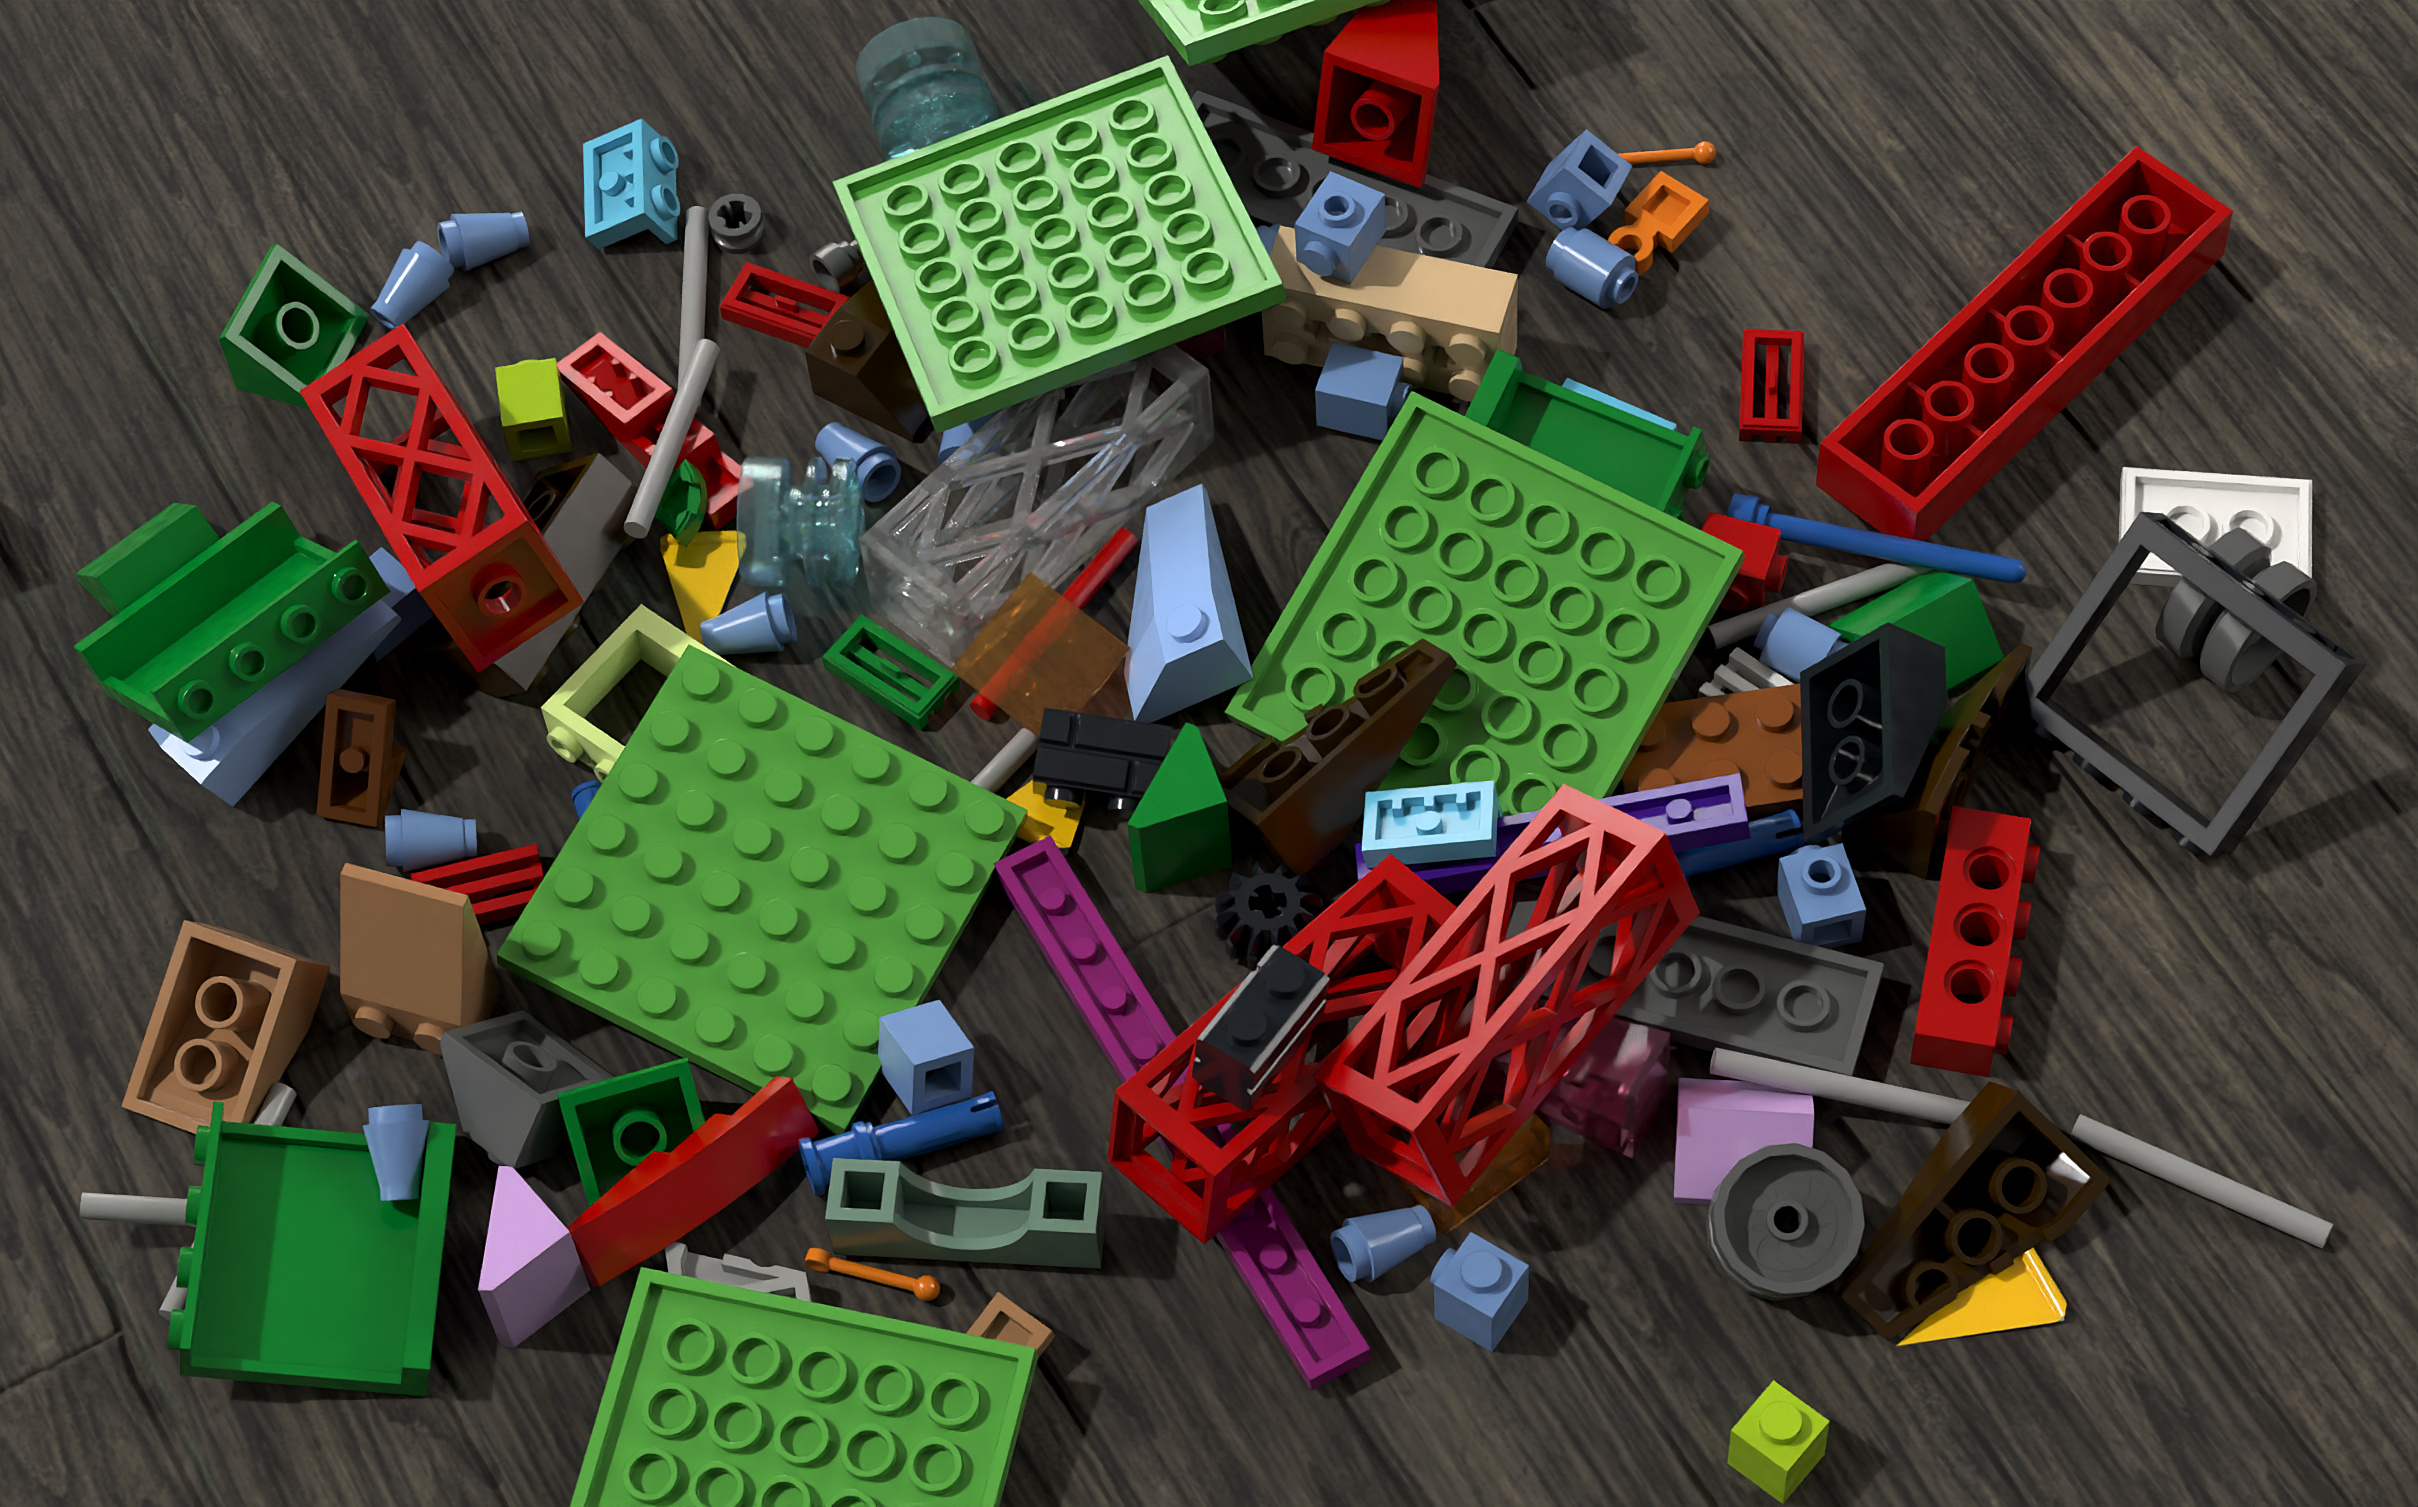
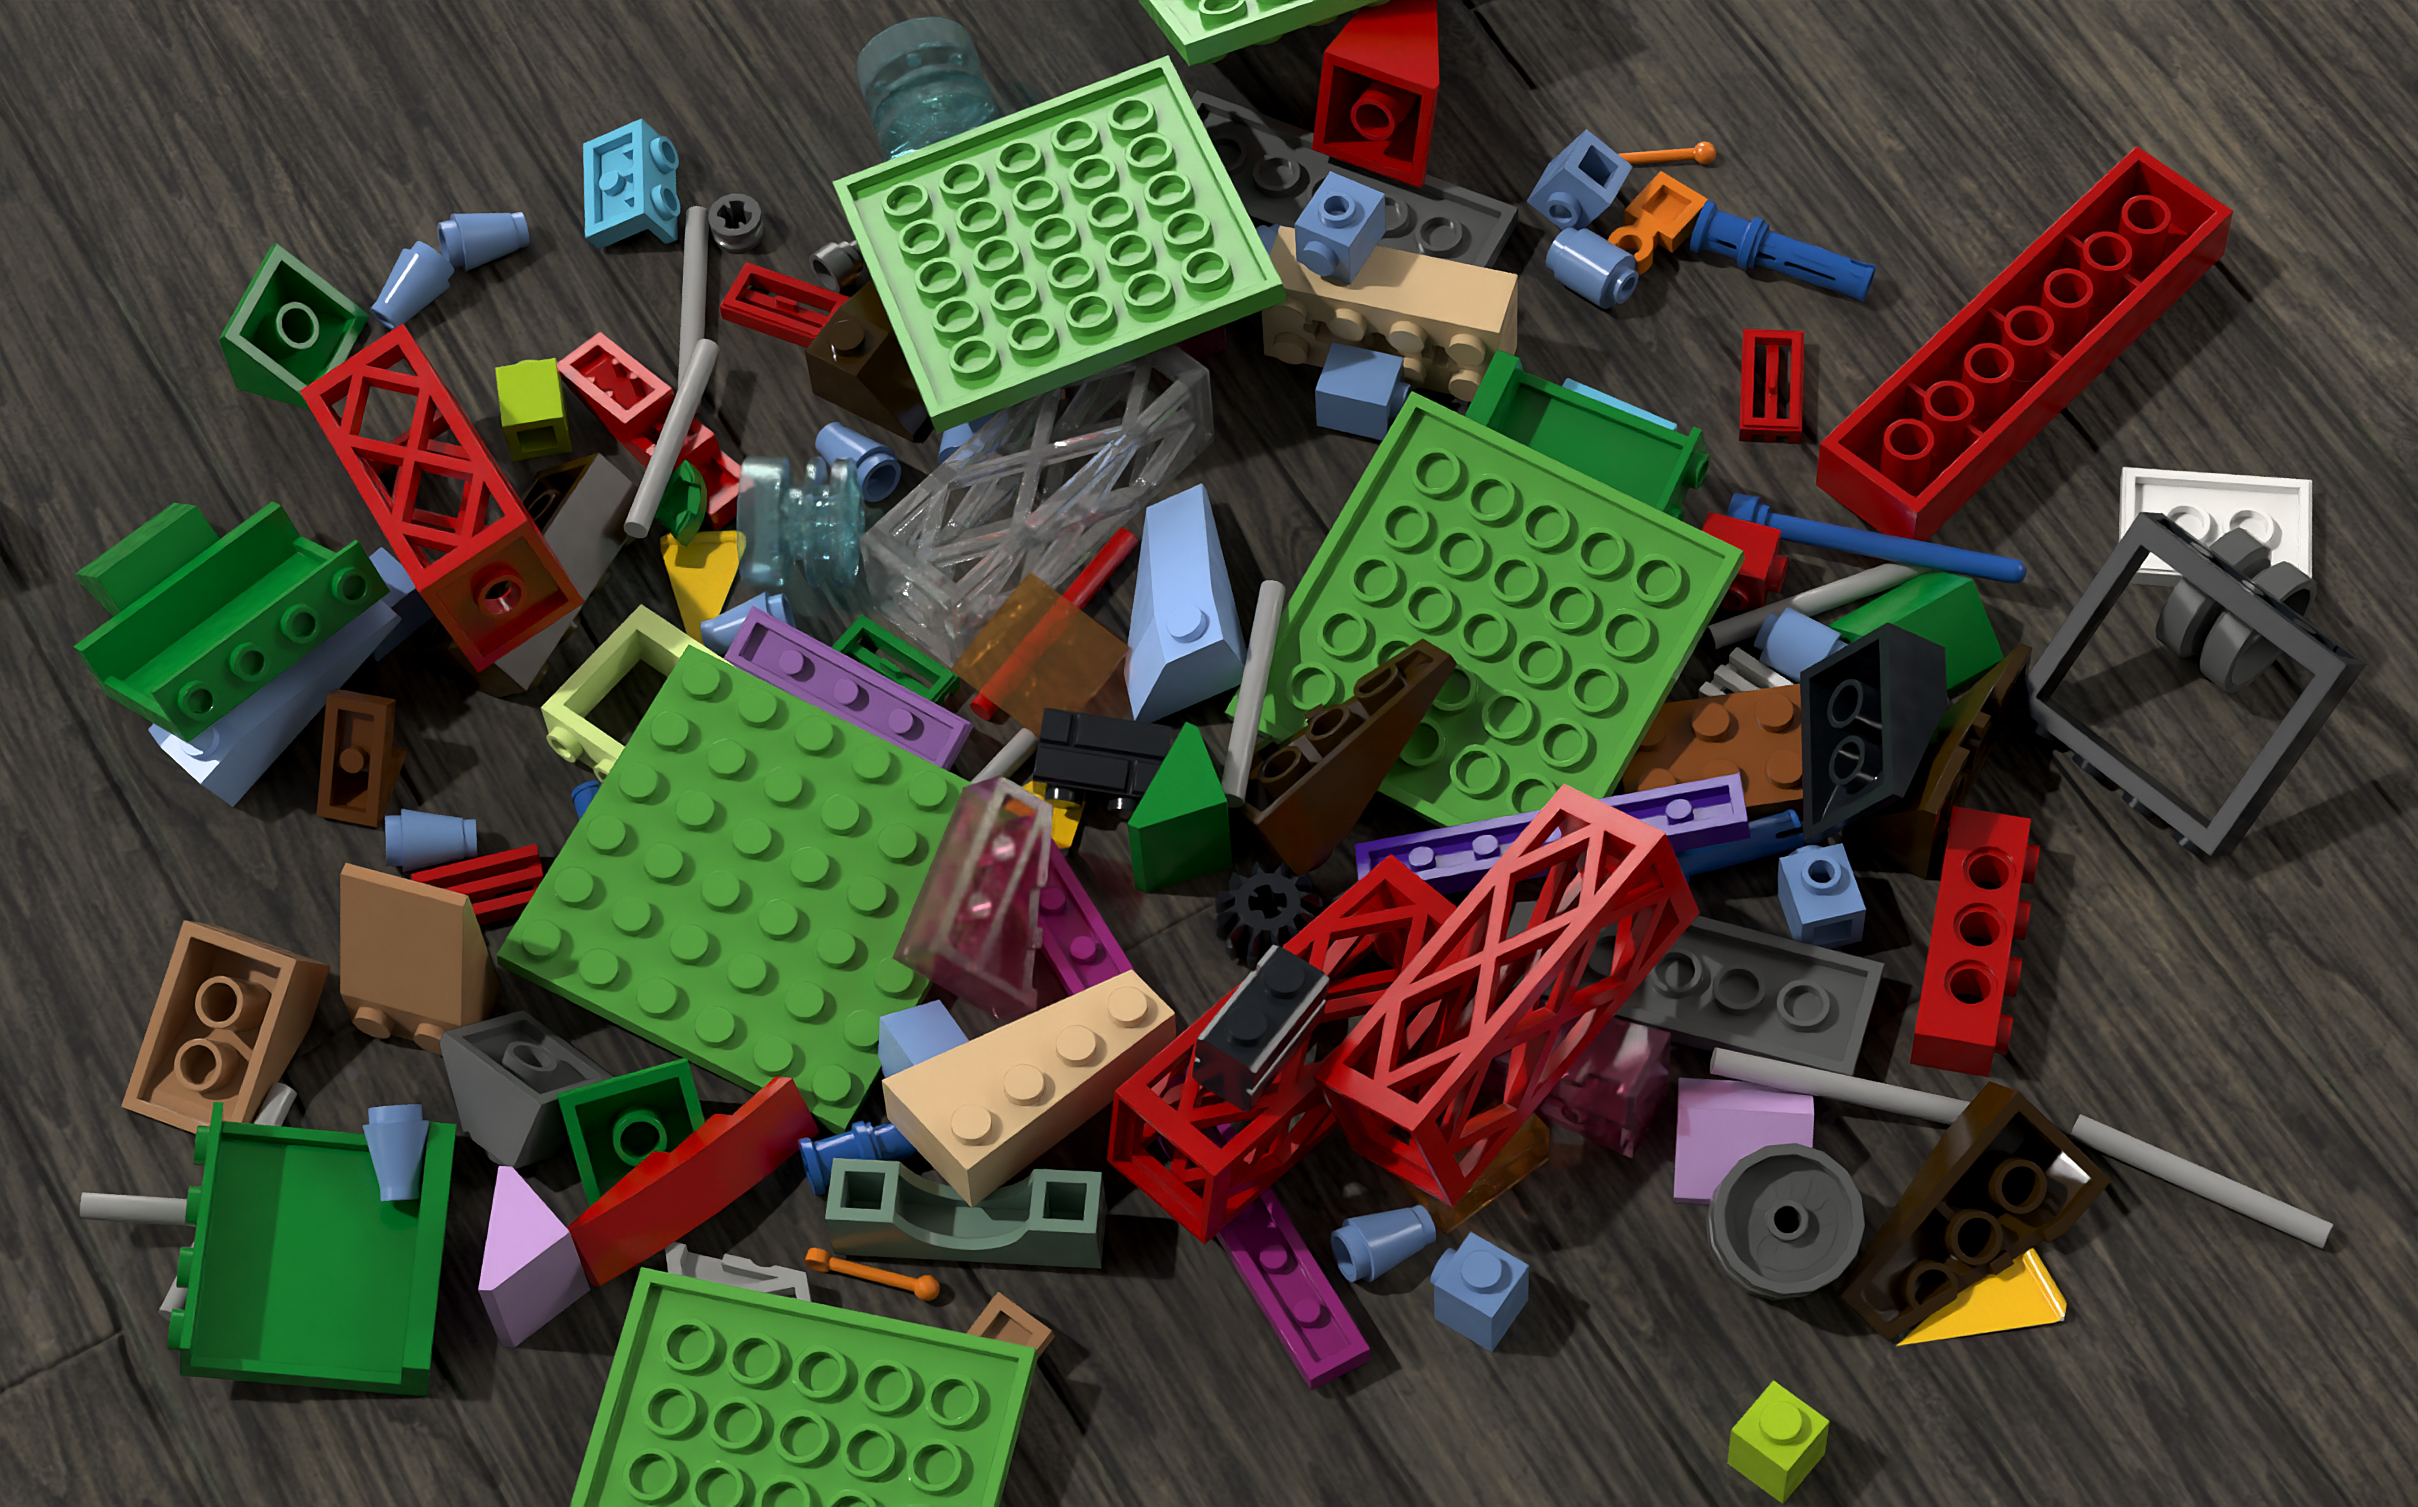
medium azure bracket [1362,780,1503,868] -> none
none -> medium lavender tile [723,605,974,771]
none -> tan wedge [882,969,1176,1208]
none -> clear pink wedge [892,775,1053,1019]
none -> light grey bar [1221,580,1286,808]
none -> blue pin [1689,200,1877,302]

